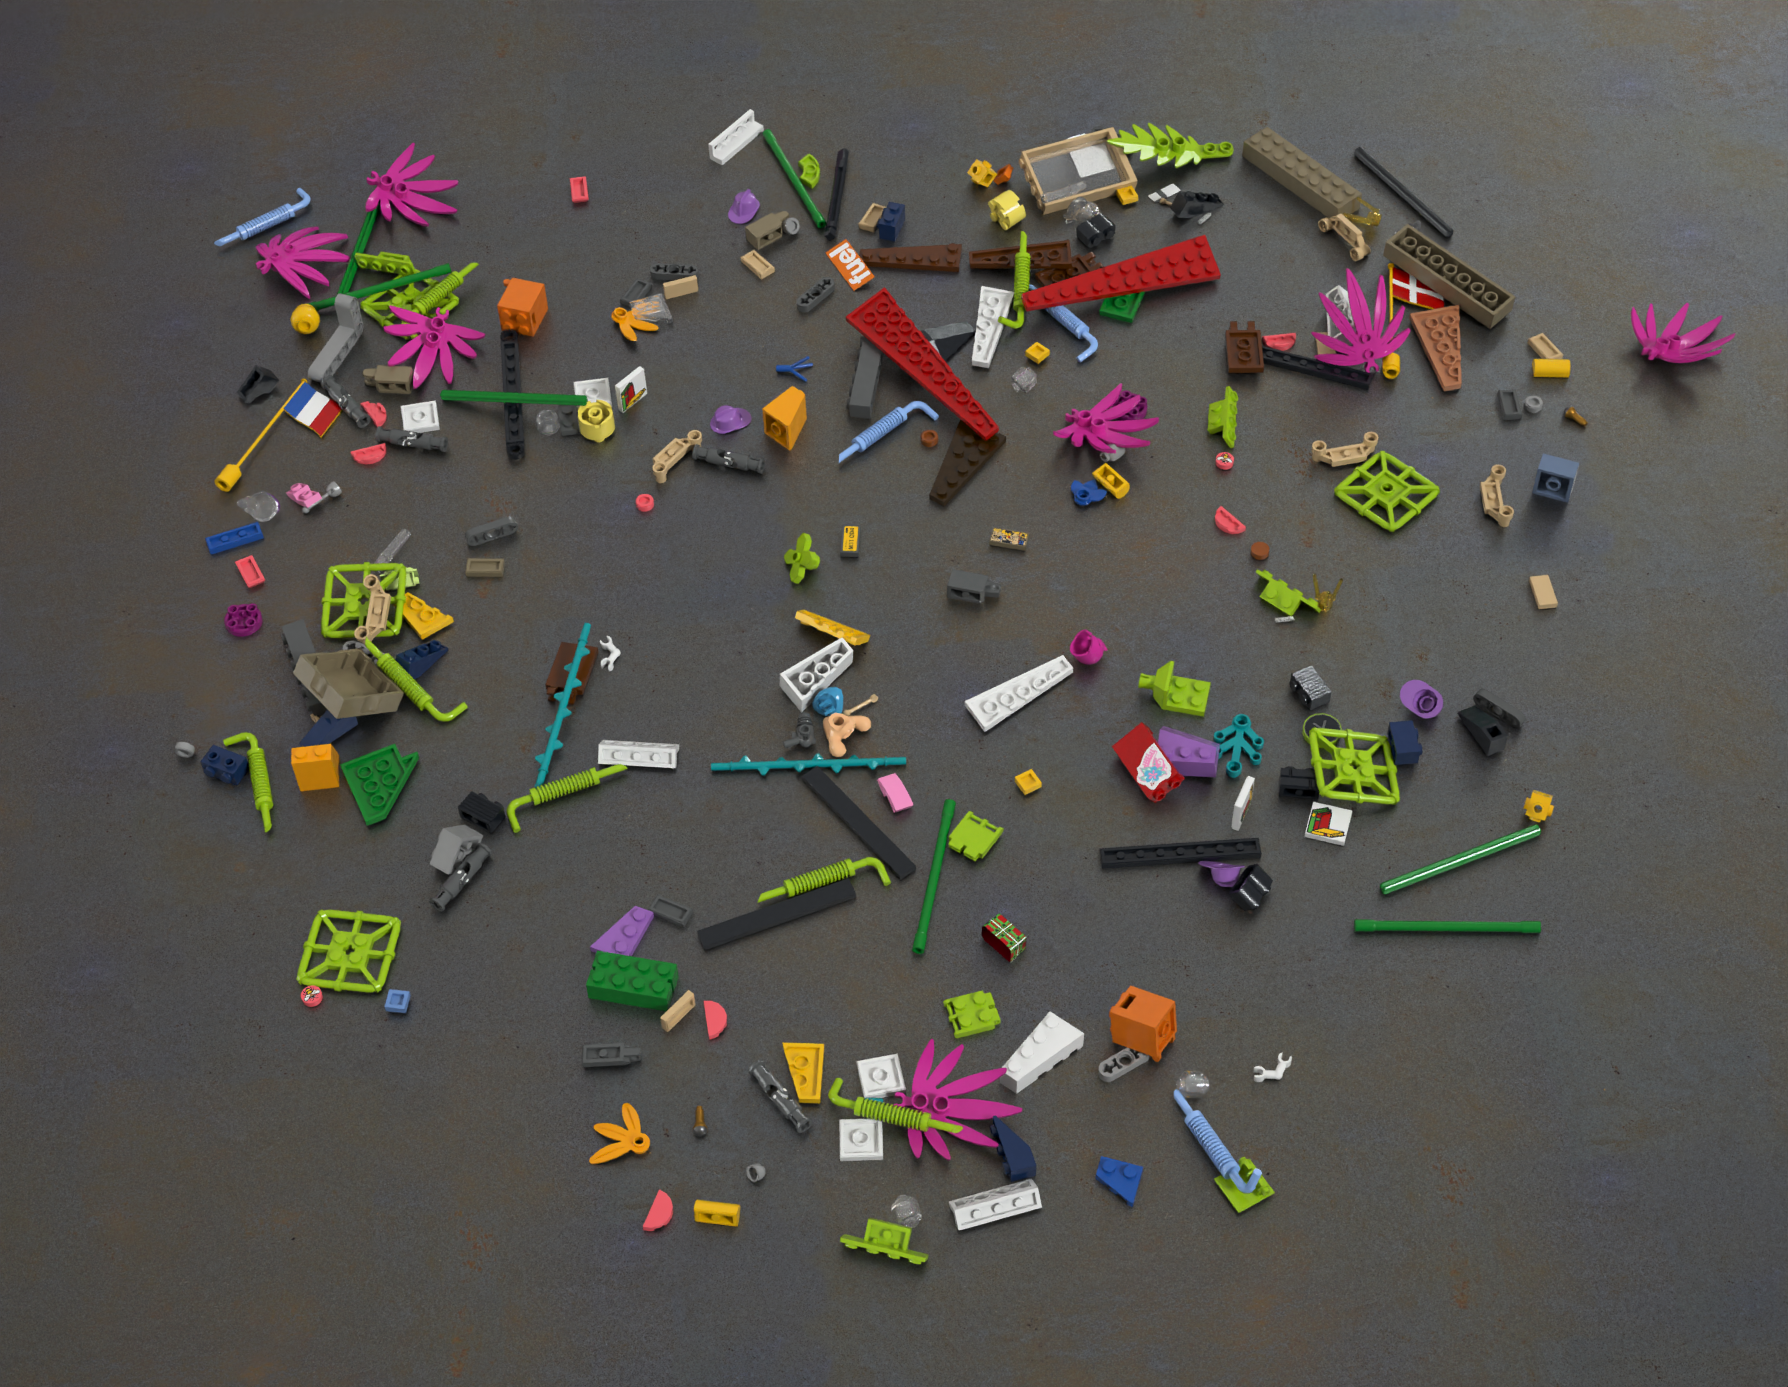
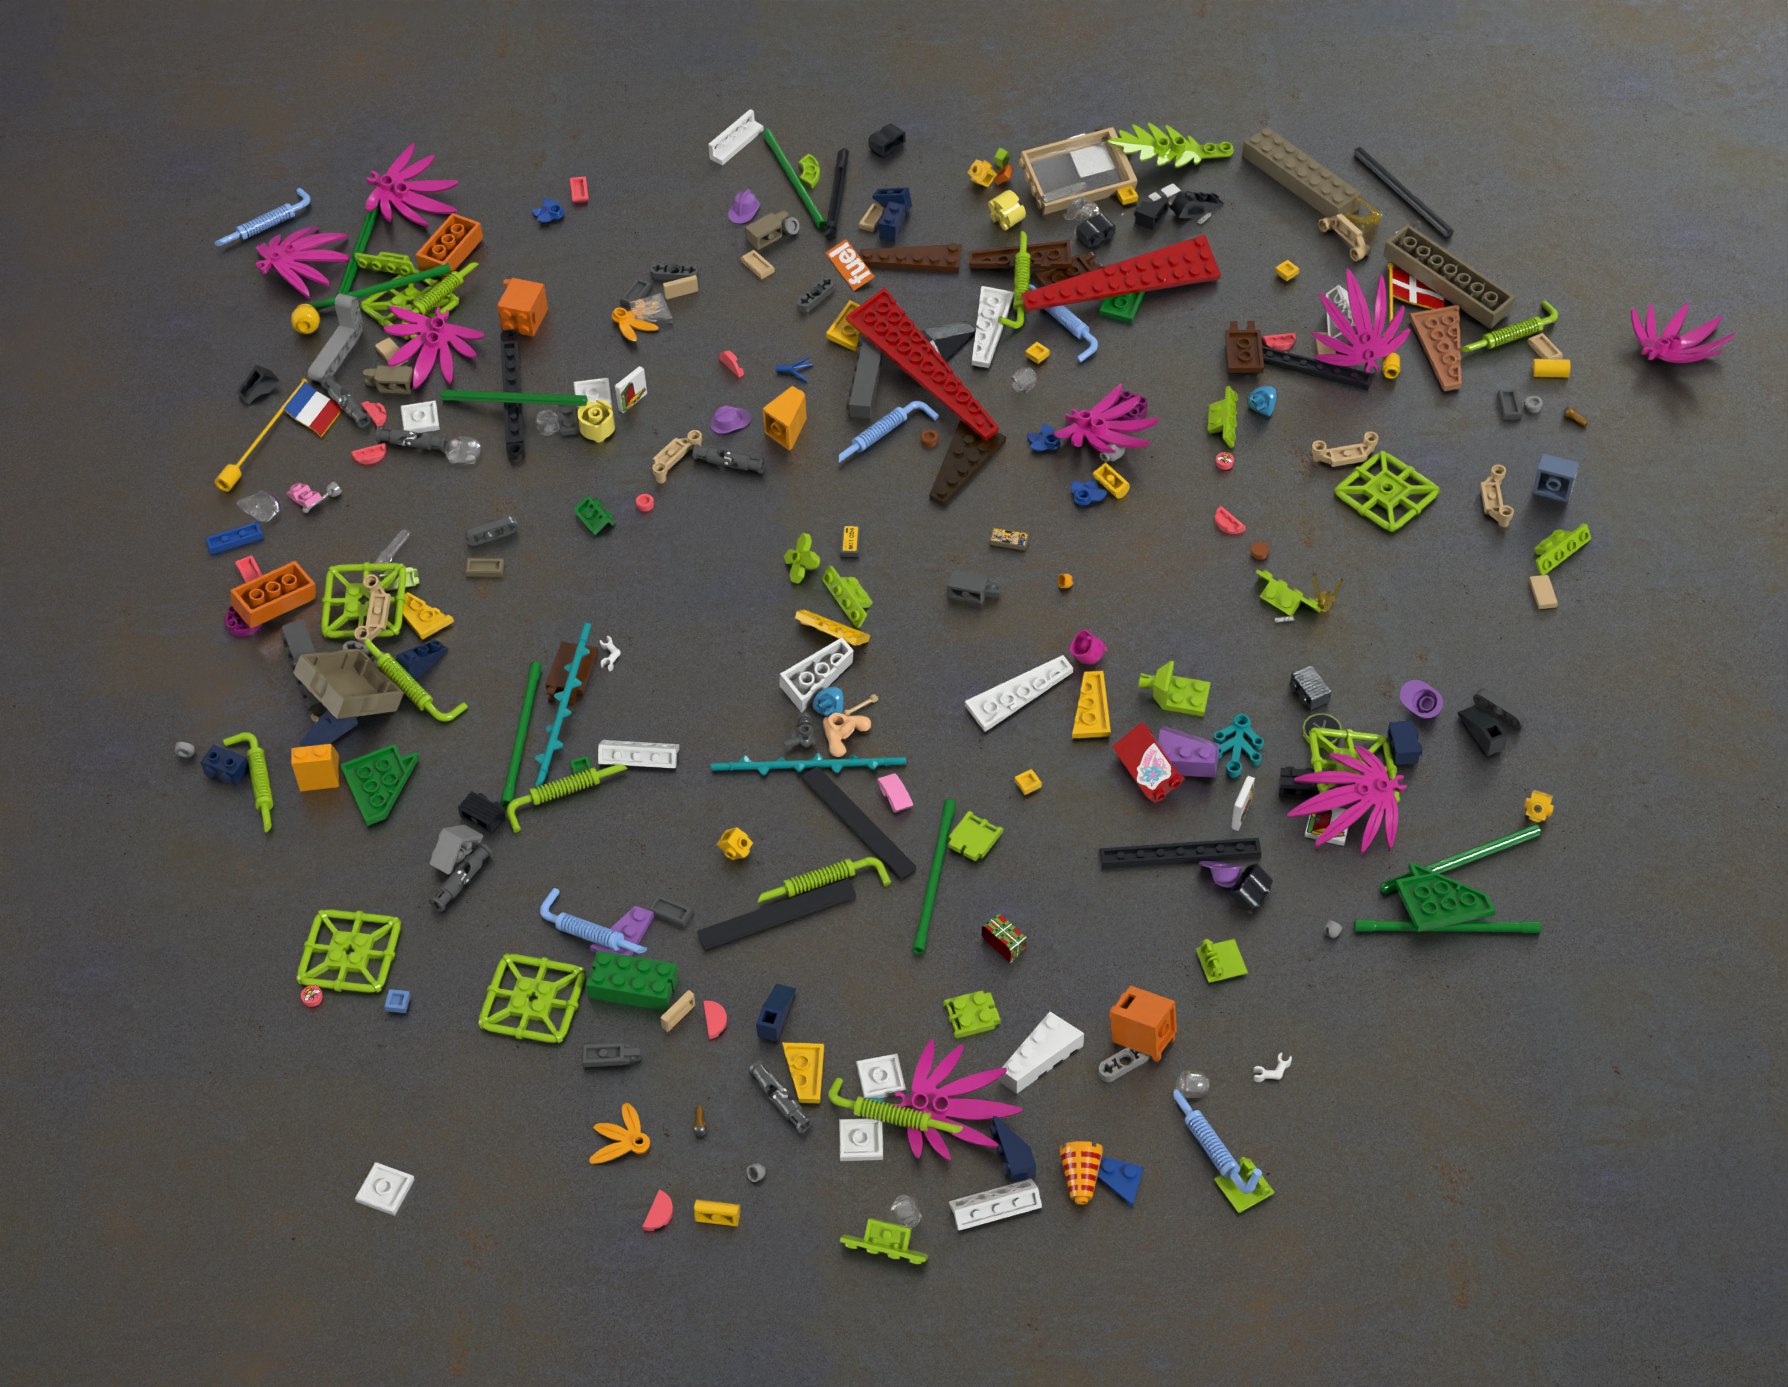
none -> orange brick [230,561,316,628]
none -> white tile [355,1162,415,1216]
none -> tan tile [375,337,408,366]
none -> orange brick [415,213,483,279]
none -> clear dish [445,436,481,464]
none -> lime plate [478,953,586,1043]
none -> green piece [500,661,542,807]
none -> blue plate [532,199,564,223]
none -> light blue piece [540,888,647,953]
none -> green tile [569,756,592,776]
none -> green bracket [573,495,615,535]
none -> yellow brick [716,827,753,860]
none -> coral tile [718,350,744,378]
none -> dark blue slope [756,984,796,1042]
none -> lime bracket [822,566,873,628]
none -> yellow wing [825,300,860,352]
none -> black brick [868,124,906,156]
none -> dark blue slope [872,187,912,214]
none -> lime piece [994,148,1011,168]
none -> blue plate [1027,424,1061,451]
none -> light orange hinge [1058,573,1073,588]
none -> light orange cone [1059,1141,1103,1205]
none -> yellow wing [1072,671,1111,739]
none -> black arch [1134,196,1169,230]
none -> lime hinge [1195,939,1248,983]
none -> dark azure piece [1247,386,1277,416]
none -> yellow plate [1275,260,1300,281]
none -> dark pink plant [1287,746,1407,854]
none -> light grey hinge [1324,920,1342,938]
none -> green wing [1395,862,1496,932]
none -> lime piece [1461,301,1558,352]
none -> lime bracket [1534,523,1591,575]

